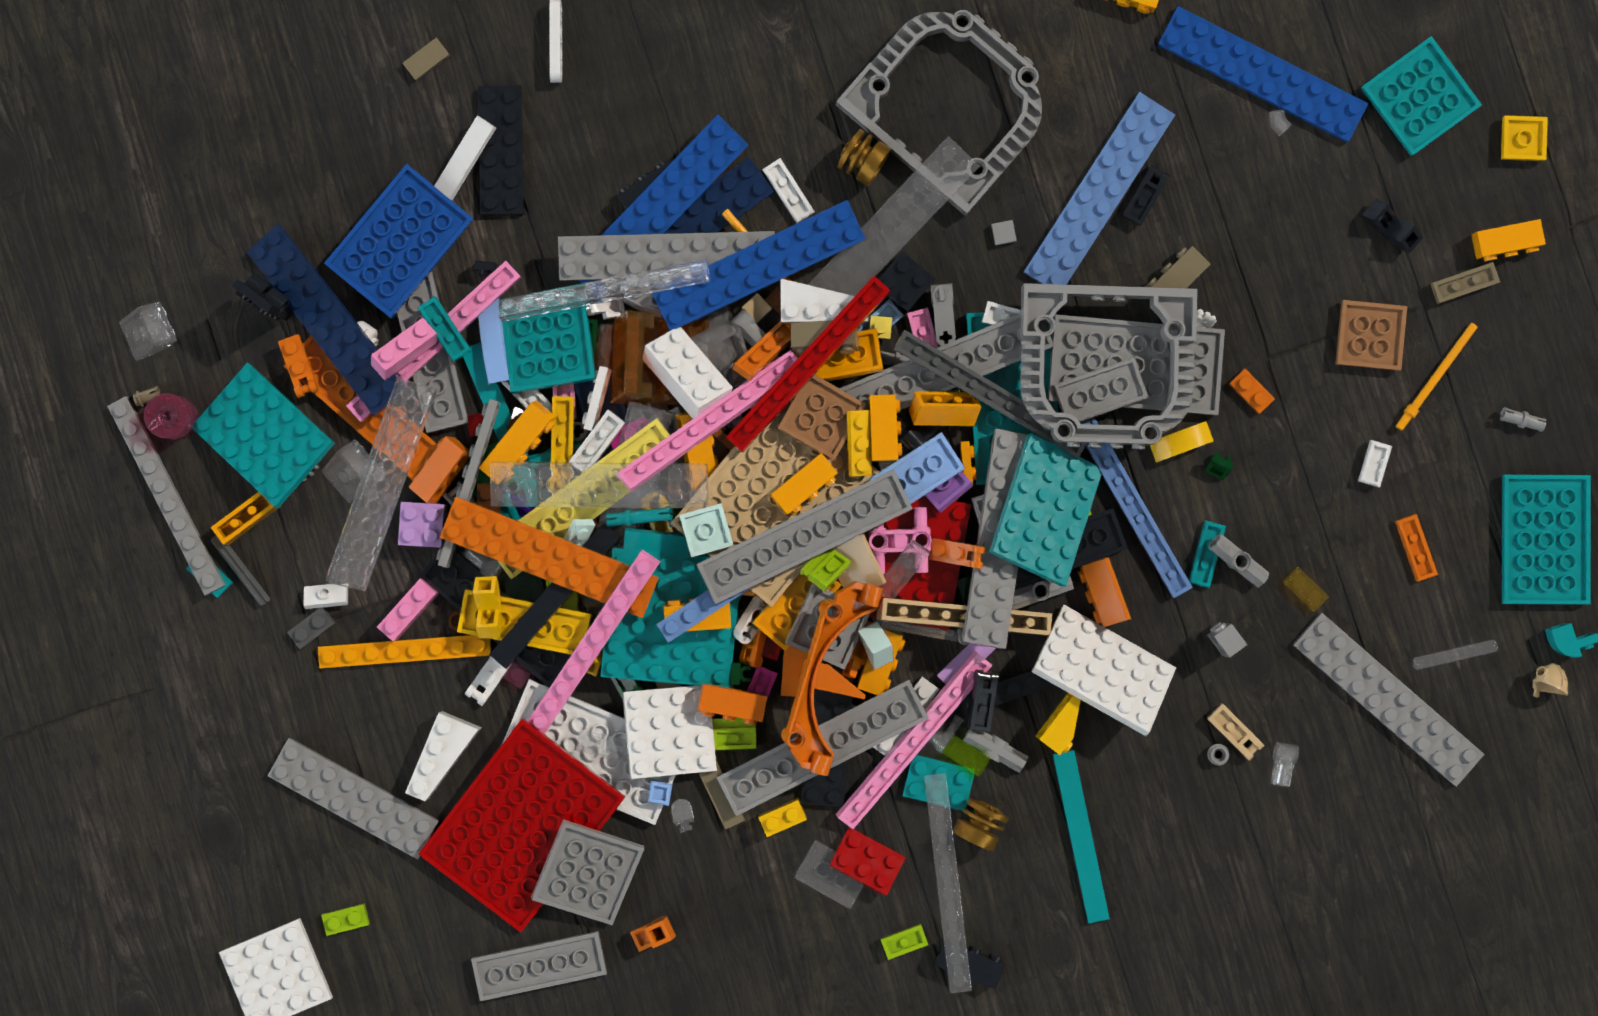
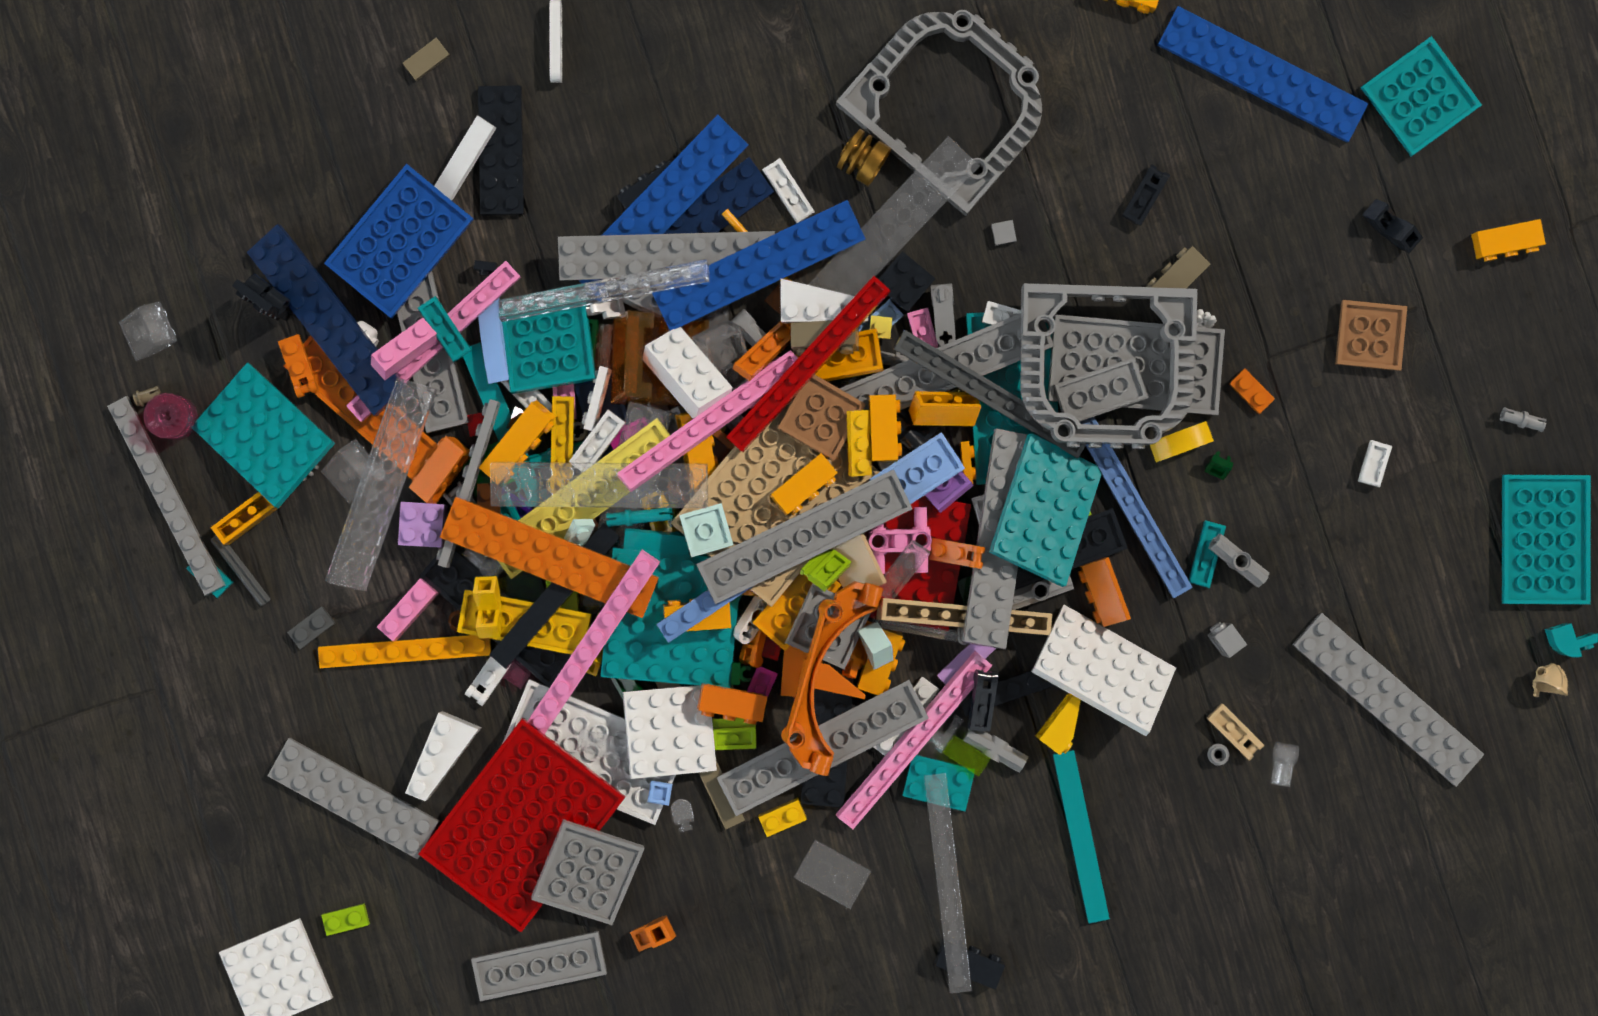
white plate [304,582,348,609] -> none
tan tile [742,293,772,324] -> none
red plate [829,827,906,897] -> none
lime plate [880,923,928,960] -> none
pearl gold wheel [953,798,1009,852] -> none
medium blue plate [1023,92,1175,285] -> none
clear piece [1268,109,1292,136] -> none
clear yellow plate [1282,567,1329,612] -> none
light orange bar [1395,323,1478,431] -> none
orange tile [1395,514,1438,582] -> none
clear axle [1413,639,1498,670] -> none
dark tan plate [1430,262,1500,304] -> none
yellow plate [1501,116,1548,161] -> none

